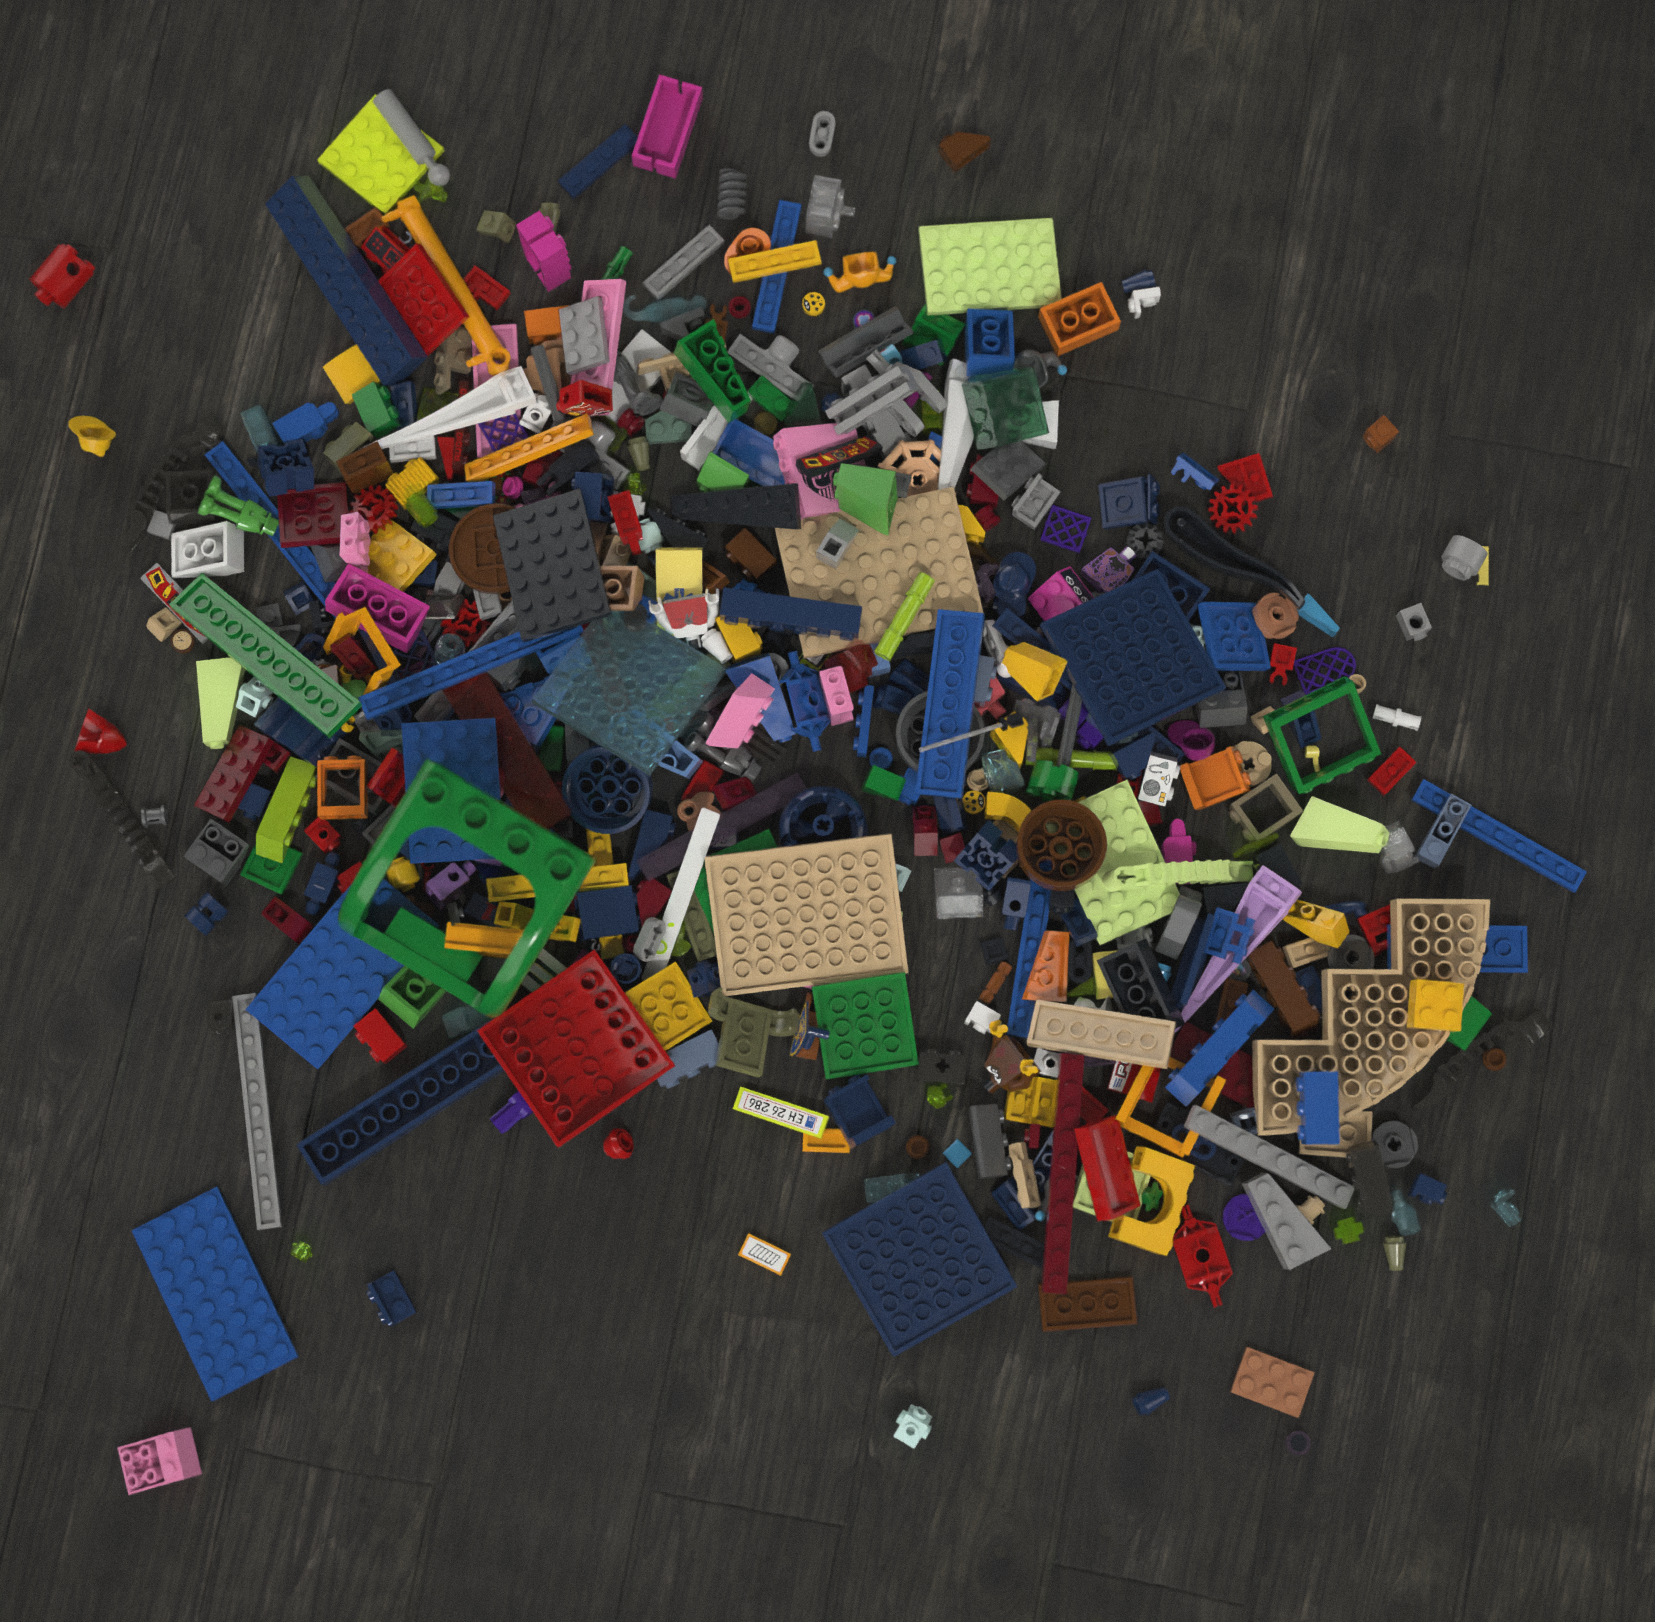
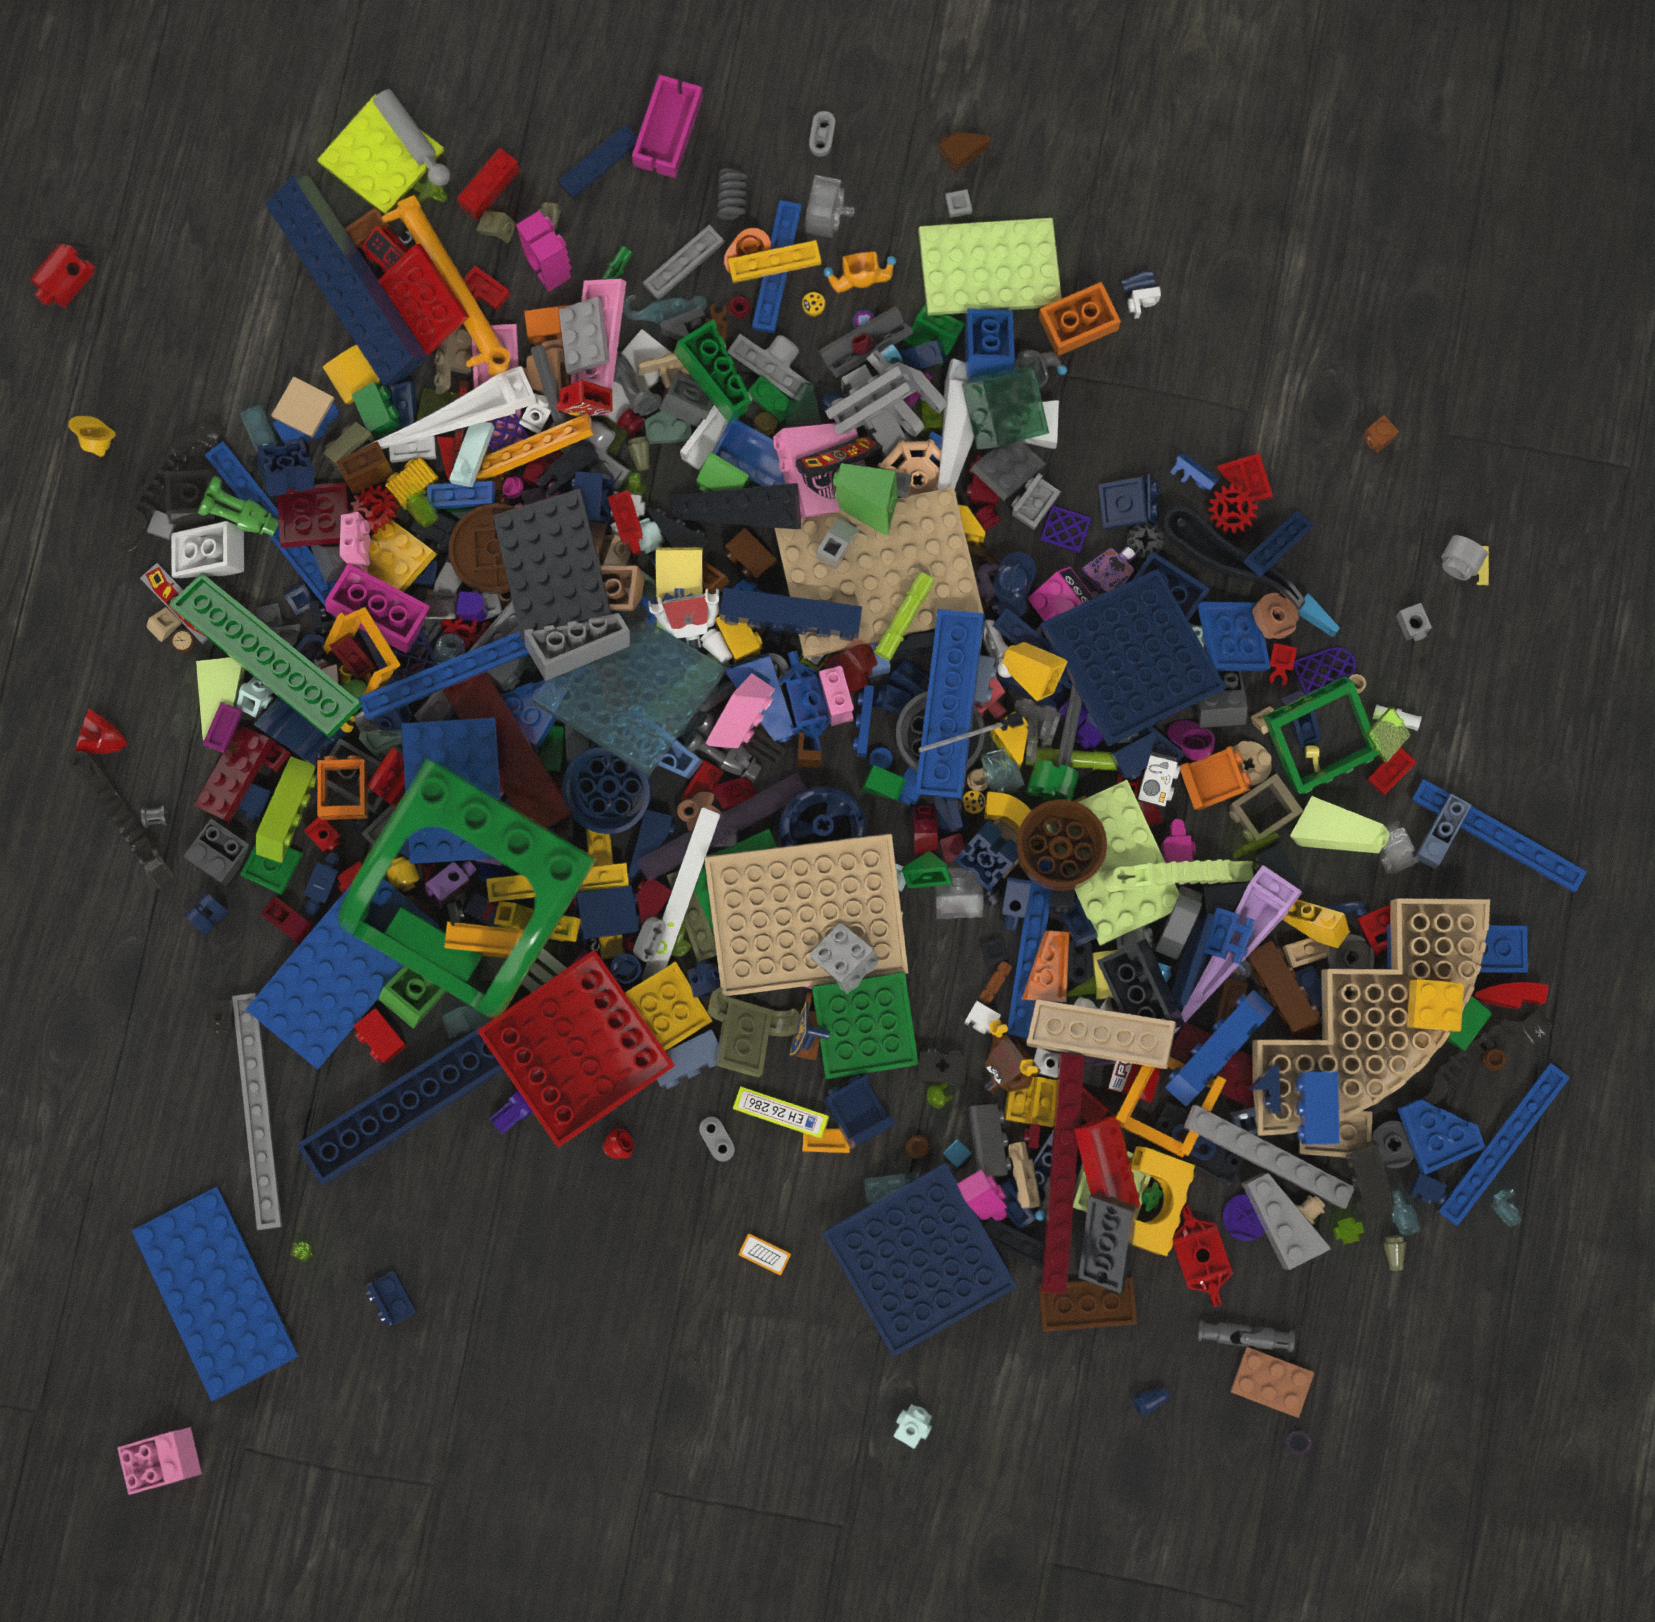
none -> magenta tile [203,702,243,754]
none -> tan tile [271,377,334,438]
none -> light aqua hinge [449,422,495,487]
none -> dark purple piece [456,591,489,622]
none -> red brick [457,148,520,221]
none -> light grey wedge [524,613,630,681]
none -> light grey plate [699,1117,735,1162]
none -> reddish brown panel [798,732,822,768]
none -> light grey bracket [810,924,879,994]
none -> dark red plate [852,334,874,354]
none -> green slope [902,851,953,888]
none -> light grey plate [945,189,972,218]
none -> dark pink hinge [957,1170,1007,1221]
none -> black piece [1078,1191,1136,1294]
none -> dark grey piece [1197,1319,1295,1352]
none -> dark blue plate [1244,511,1314,577]
none -> dark blue slope [1248,1065,1281,1114]
none -> clear neon green piece [1366,707,1411,762]
none -> blue plate [1397,1099,1485,1175]
none -> blue plate [1437,1063,1570,1226]
none -> red slope [1471,982,1549,1010]

